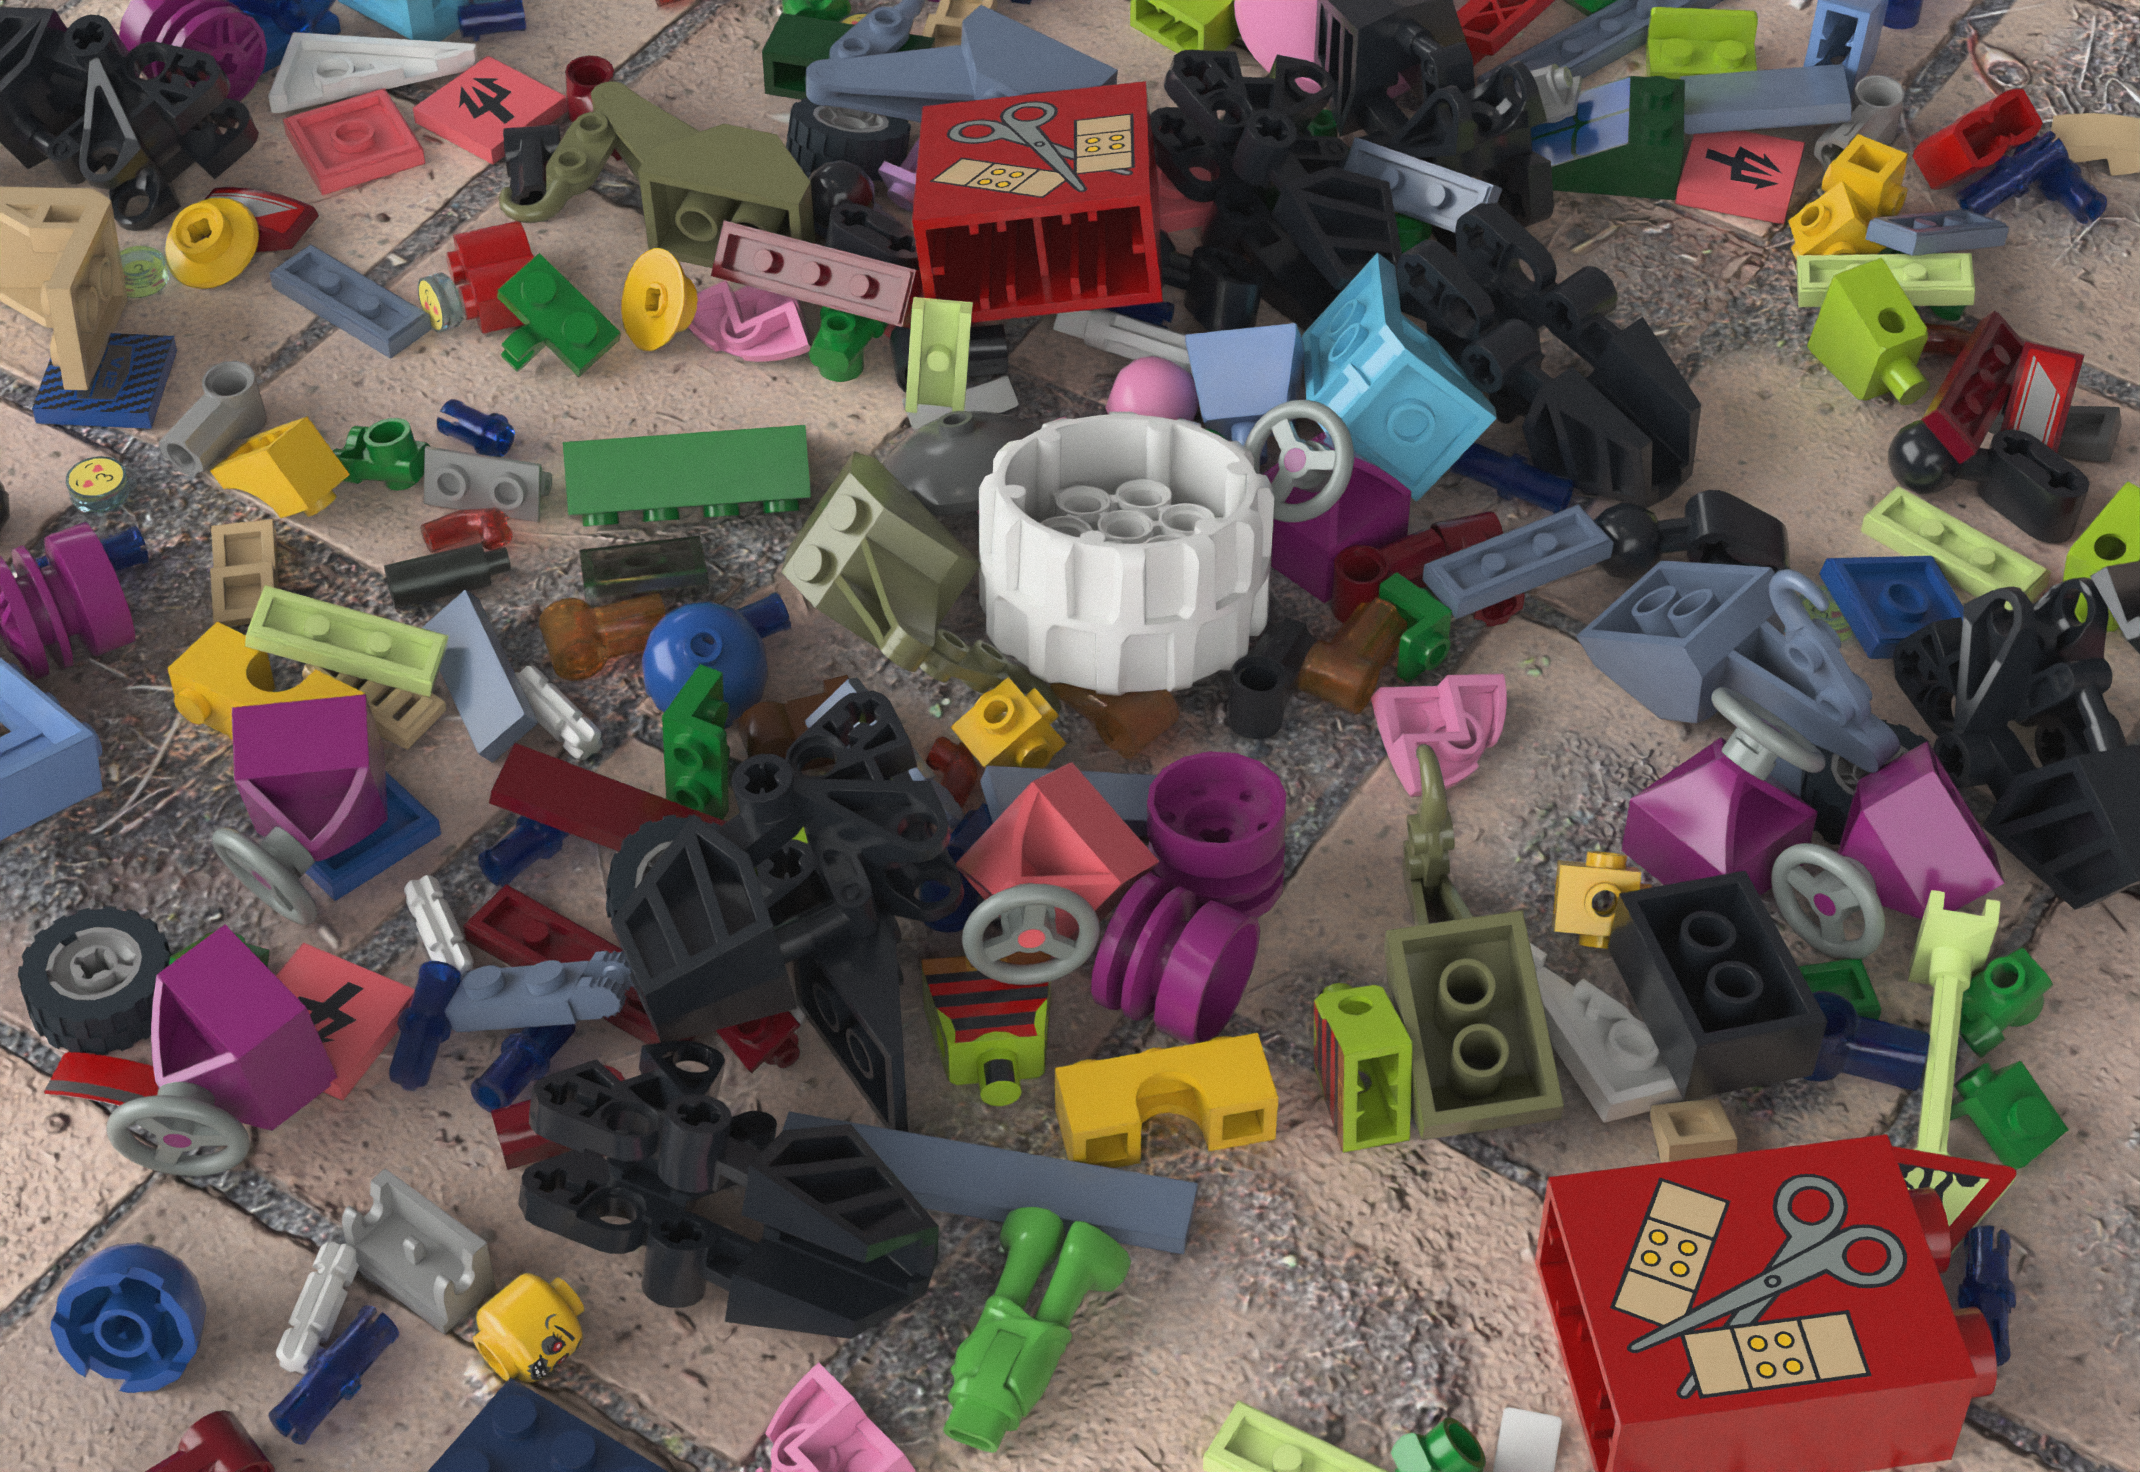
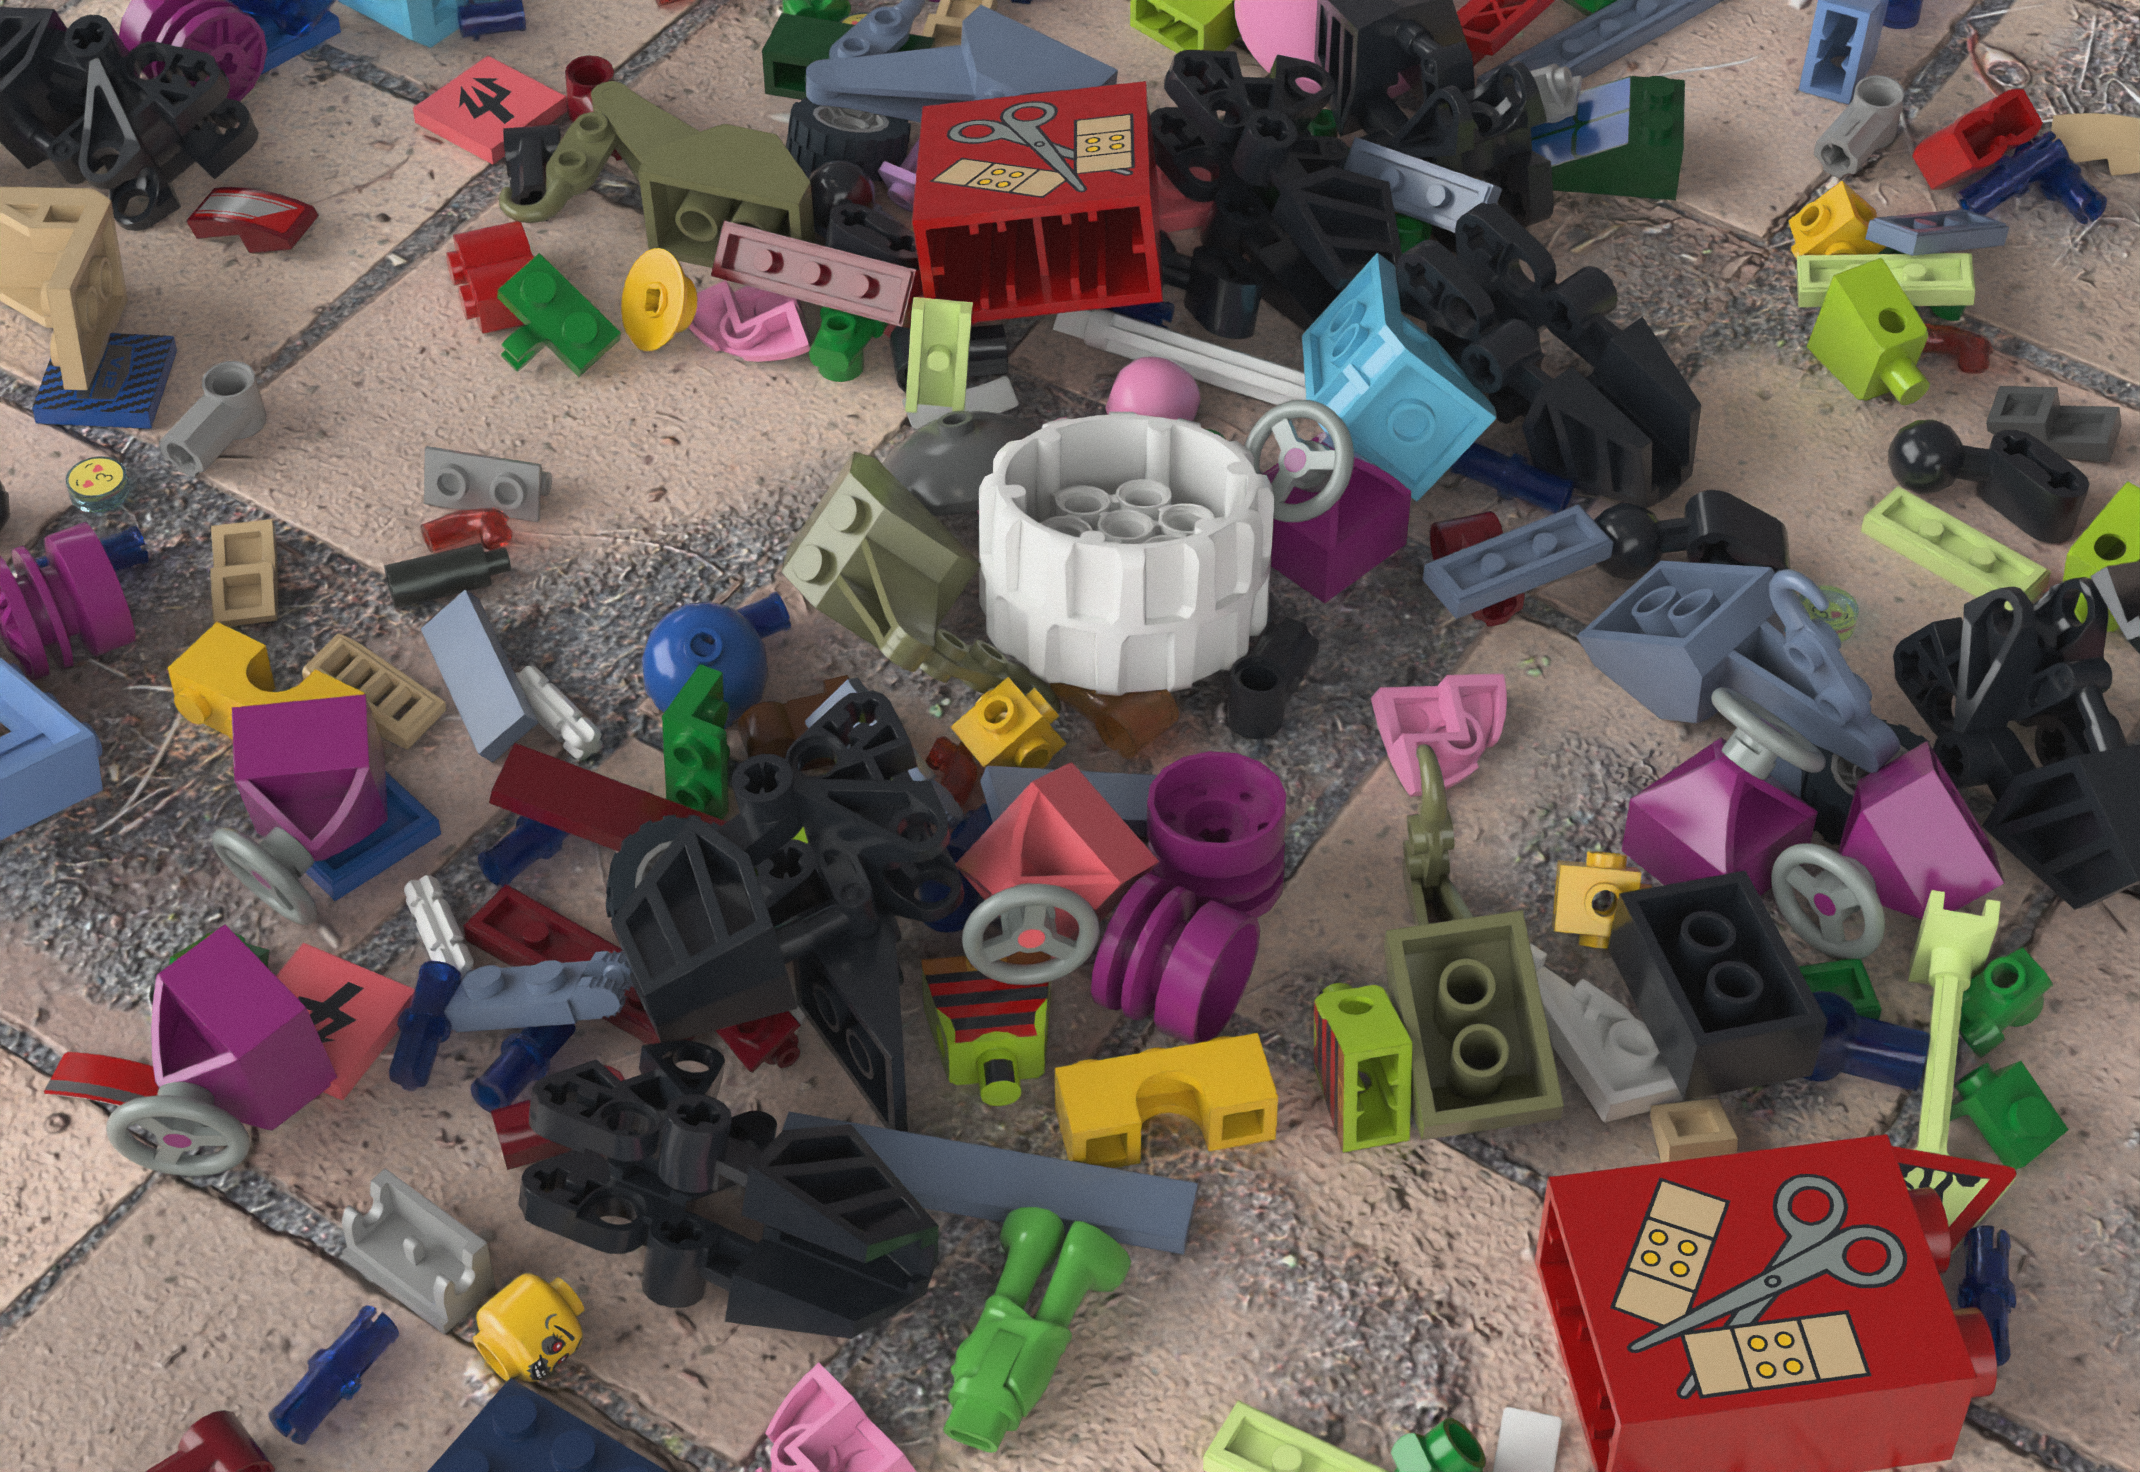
black wheel [18,906,171,1055] -> none
blue cylinder [50,1242,207,1393] -> none
clear light blue tile [120,246,169,298] -> none
yellow piece [165,198,259,289] -> none
yellow arch [210,416,350,519] -> none
yellowish green tile [245,585,449,697] -> none
white wing [268,32,478,113] -> none
sand blue tile [269,244,432,359] -> none
white axle [276,1241,359,1375] -> none
coral tile [283,89,425,195] -> none
green plate [333,418,431,491] -> none
clear light blue tile [418,272,463,333] -> none
clear blue pin [437,399,515,457] -> none
clear orange piece [539,593,666,681] -> none
green slope [563,425,811,527] -> none
clear smoke slope [579,535,709,609] -> none
medium blue torso [1185,323,1305,466] -> none
clear orange piece [1298,597,1407,715] -> none
dark red piece [1331,528,1448,627] -> none
green bracket [1376,572,1452,683] -> none
lime bracket [1645,7,1758,79] -> none
coral tile [1675,131,1805,224] -> none
sand blue tile [1680,64,1851,135] -> none
blue tile [1819,556,1964,659] -> none
yellow brick [1821,134,1908,217] -> none
dark red tile [1921,311,2025,464] -> none
slope [2000,340,2085,453] -> none

